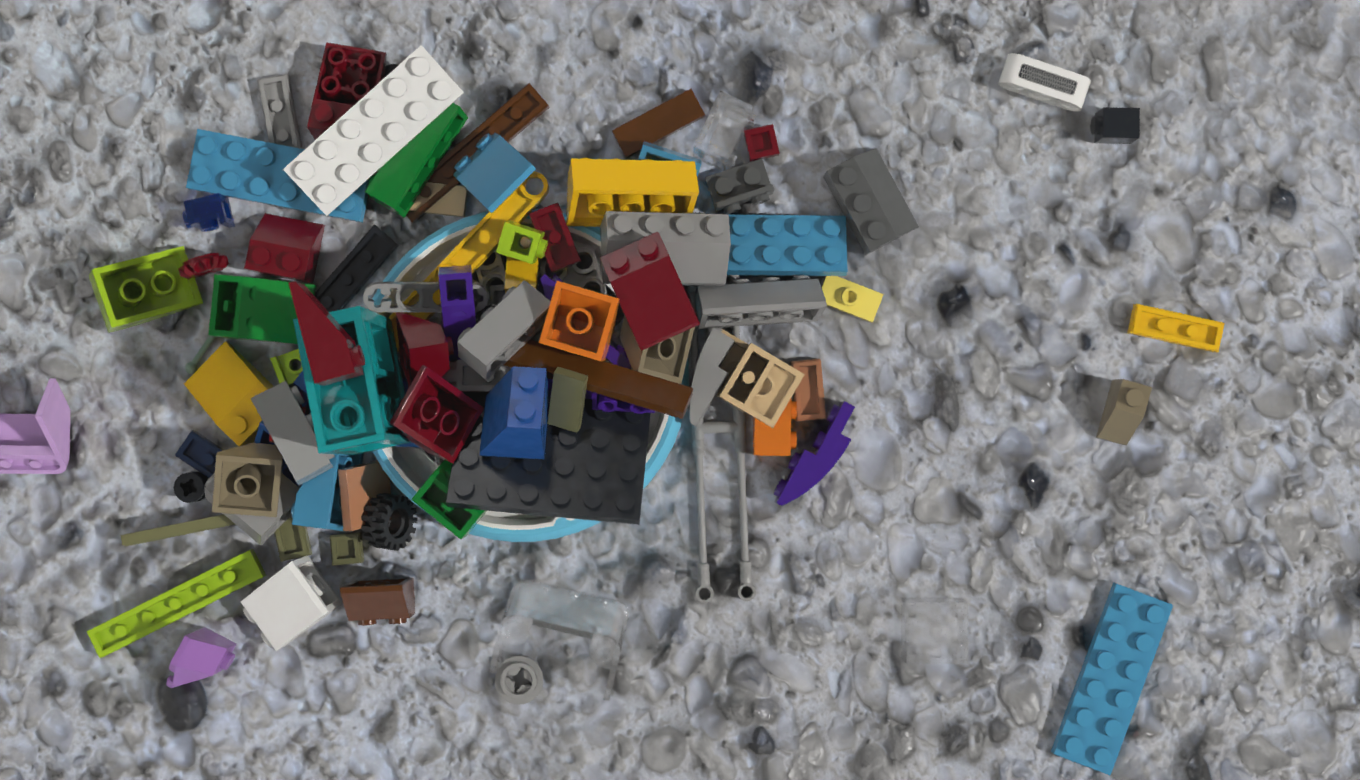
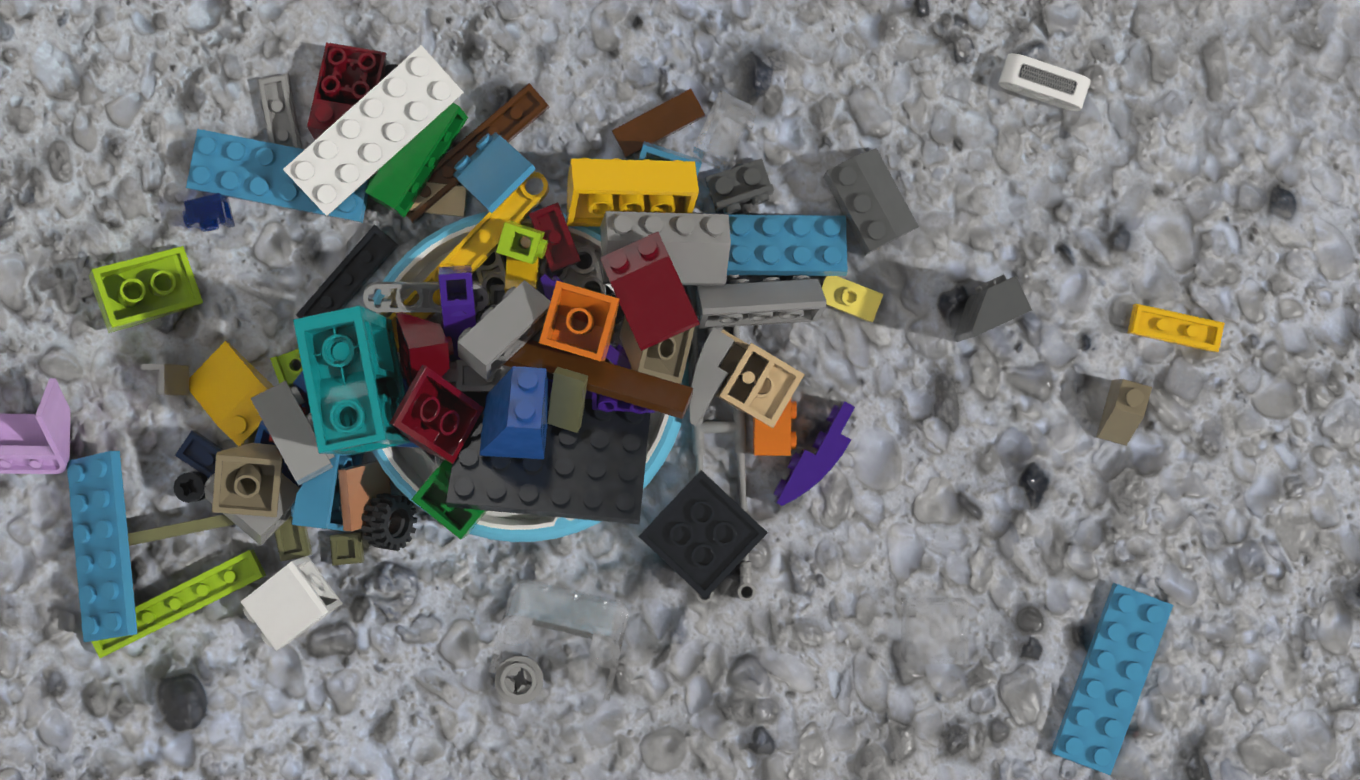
medium lavender slope [166,627,236,688] -> none
dark red gear [178,253,229,279] -> none
sand green hinge [185,336,216,374] -> none
green slope [208,274,316,344] -> none
dark red slope [244,213,325,284] -> none
dark red slope [288,281,365,386] -> none
reddish brown slope [340,578,415,626] -> none
dark red plate [743,124,780,162] -> none
nougat tile [790,359,826,421] -> none
black brick [1090,107,1140,144] -> none
none -> dark azure plate [67,451,138,642]
none -> light grey panel [141,364,189,396]
none -> black plate [638,470,768,599]
none -> dark grey slope [954,274,1032,342]

